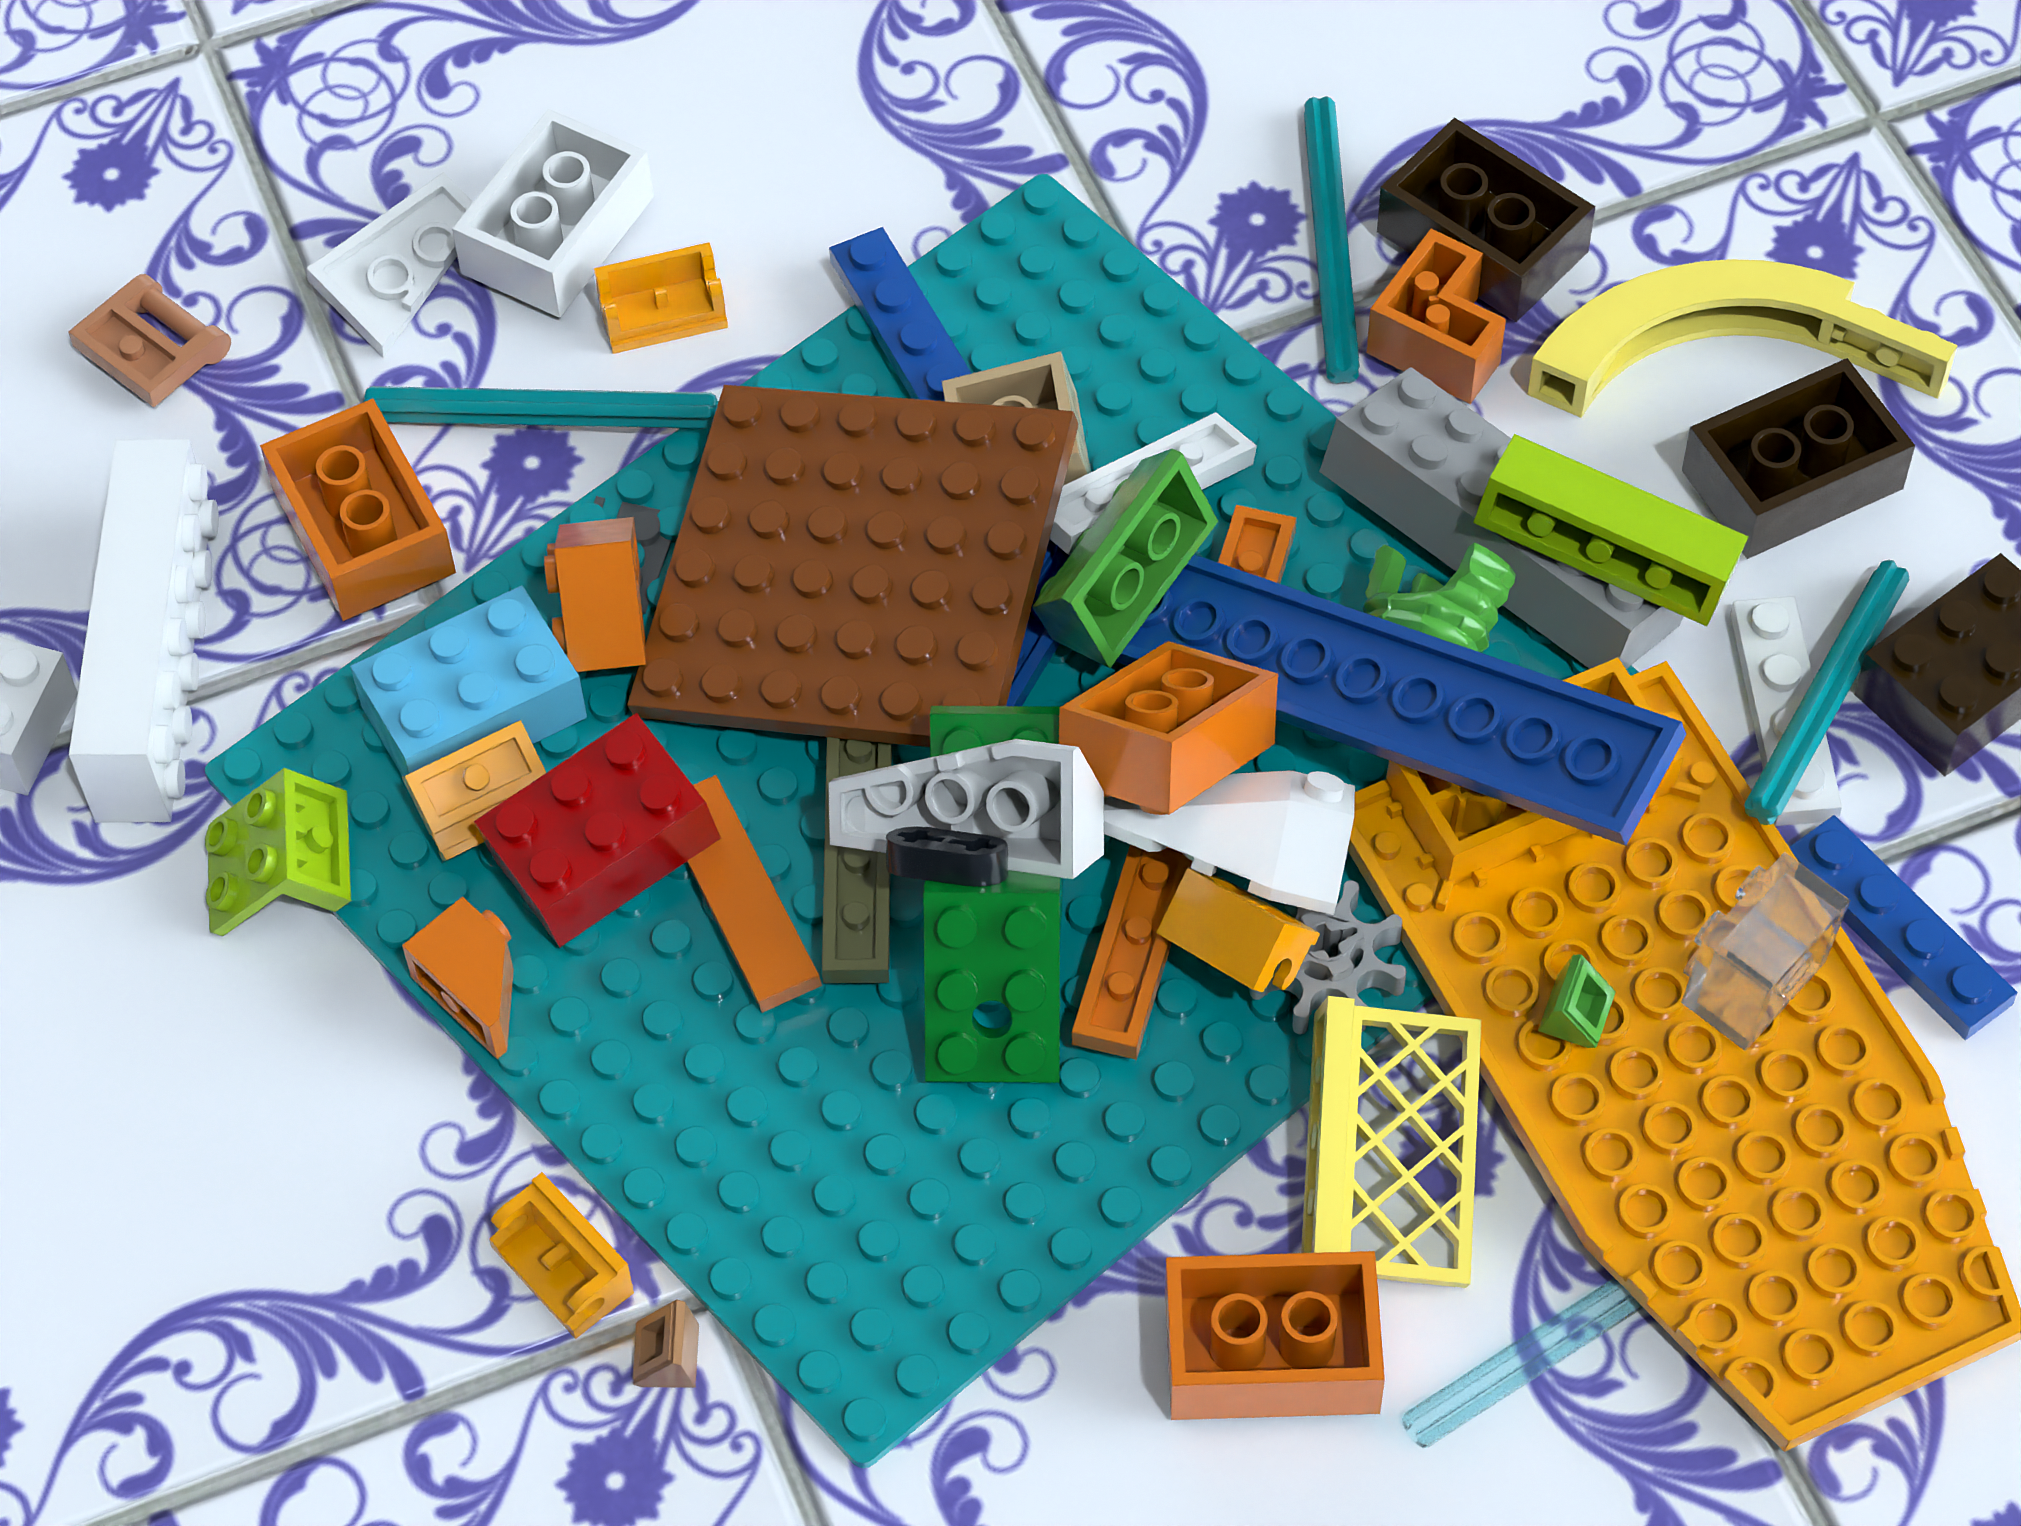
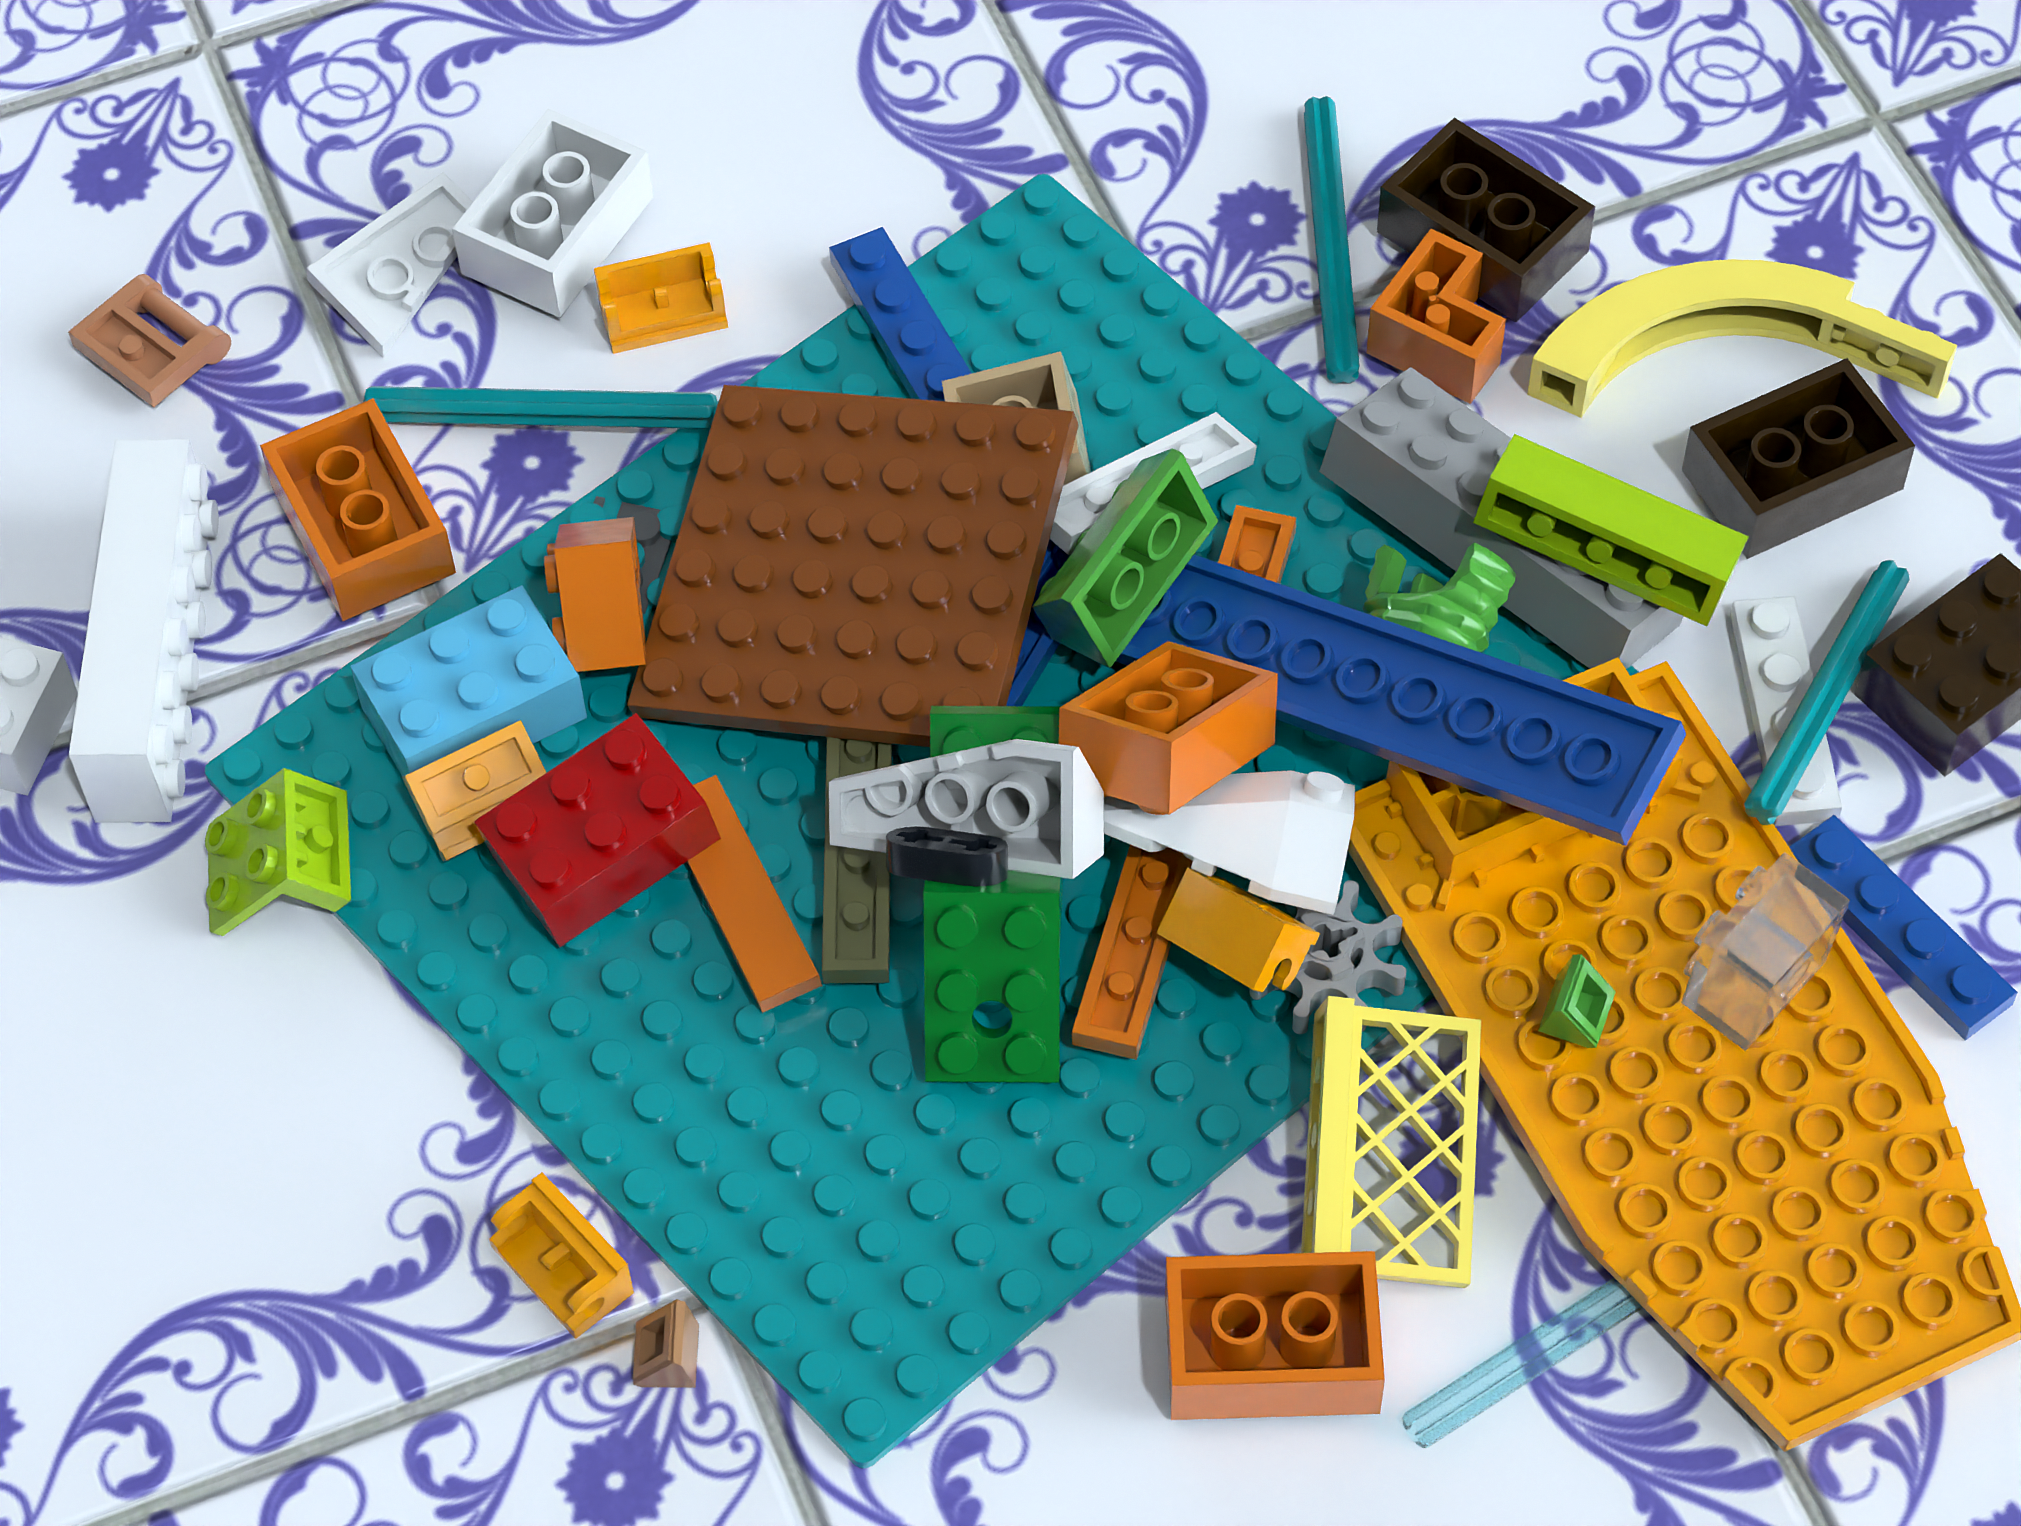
orange slope [402,896,514,1059] -> none

